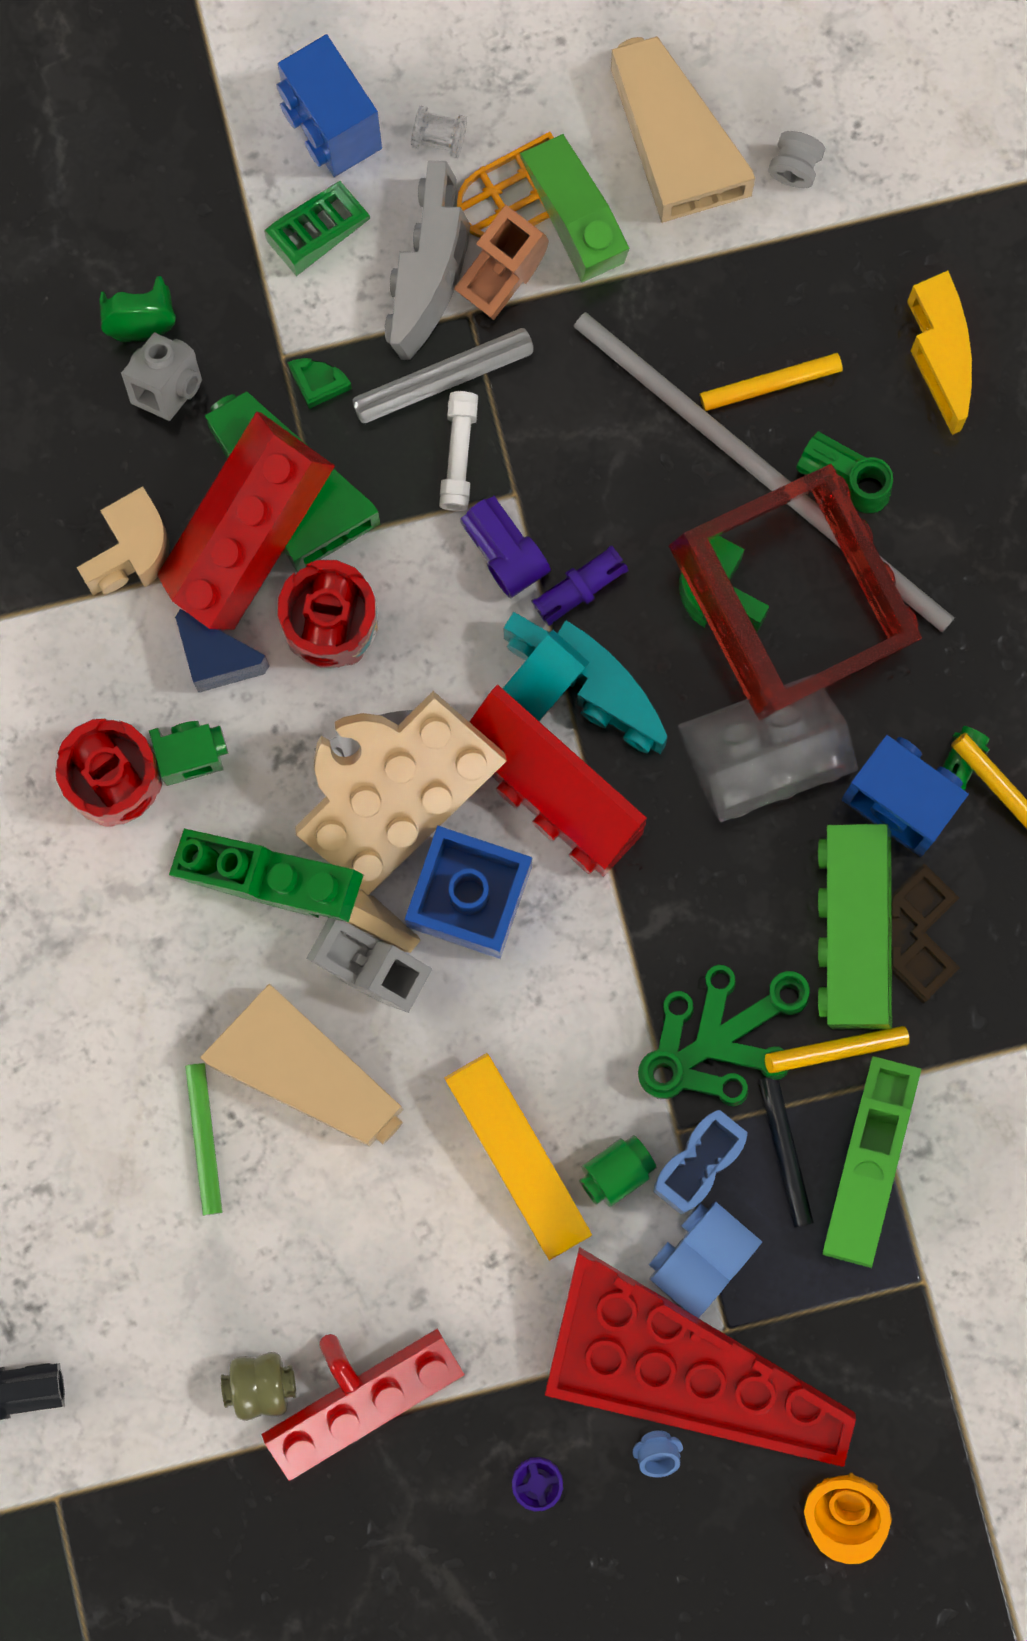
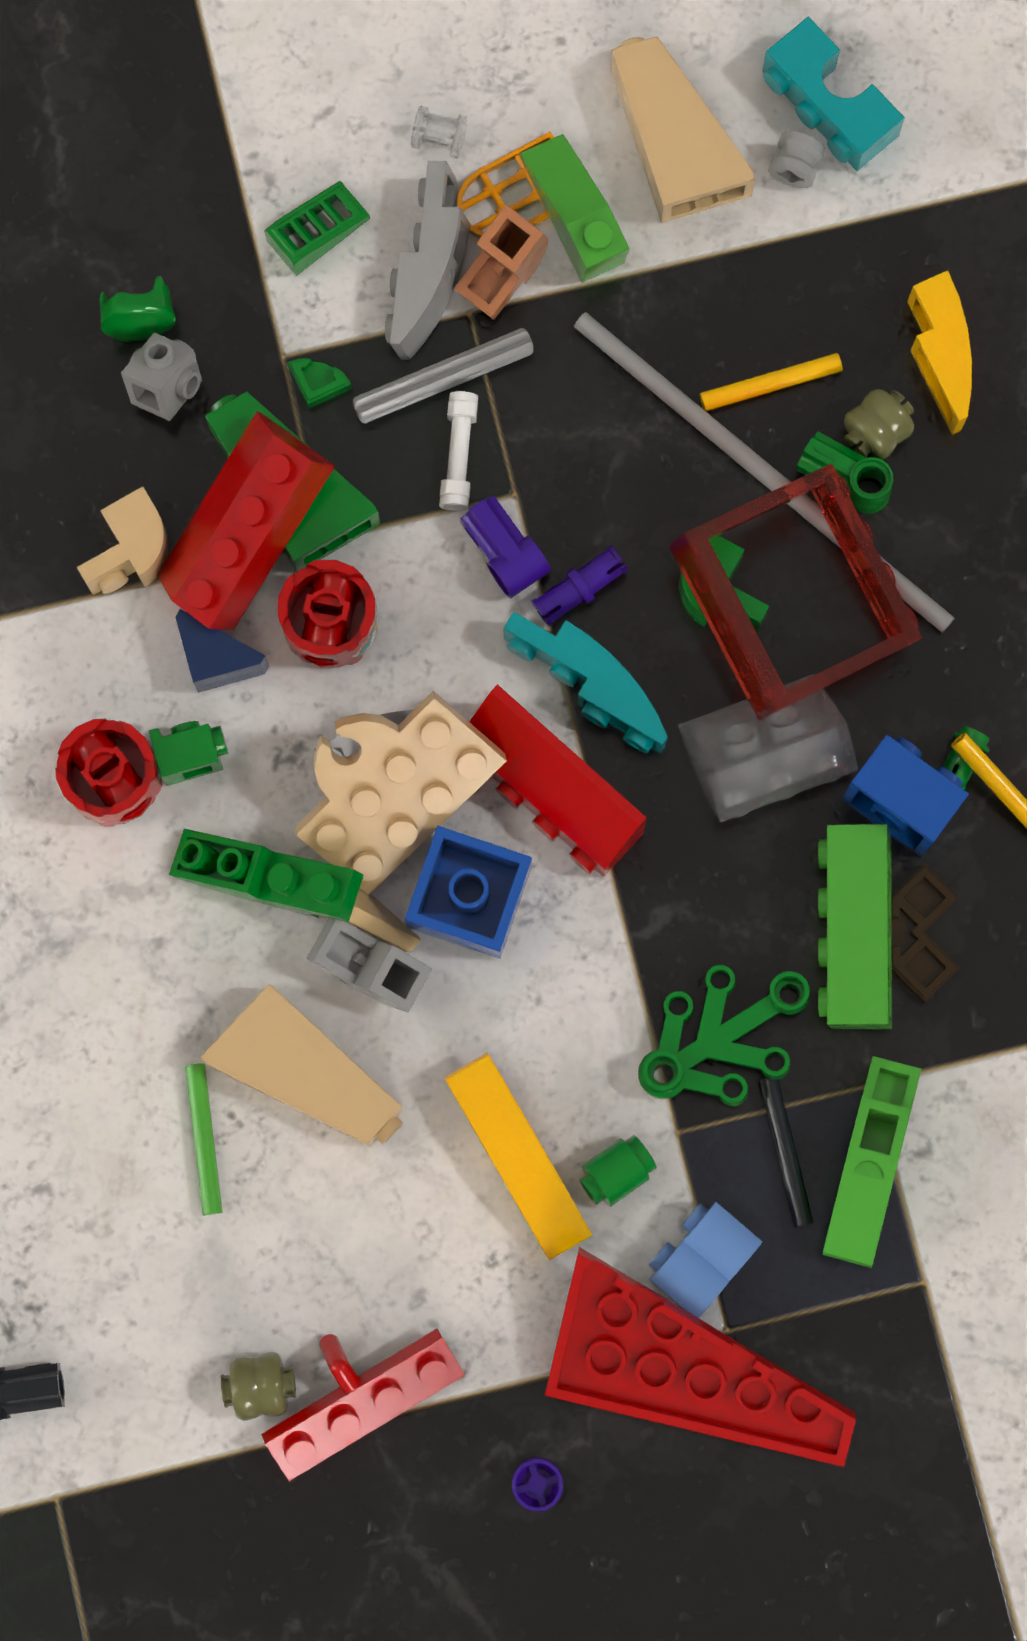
blue brick [276,34,382,177] -> none
teal slope [503,630,590,722] -> none
medium blue plate [633,1431,683,1477] -> none
medium blue brick [653,1110,748,1214] -> none
yellow bar [765,1026,910,1073] -> none
light orange piece [804,1473,892,1564] -> none
none -> teal arch [762,16,905,171]
none -> olive piece [843,389,915,460]

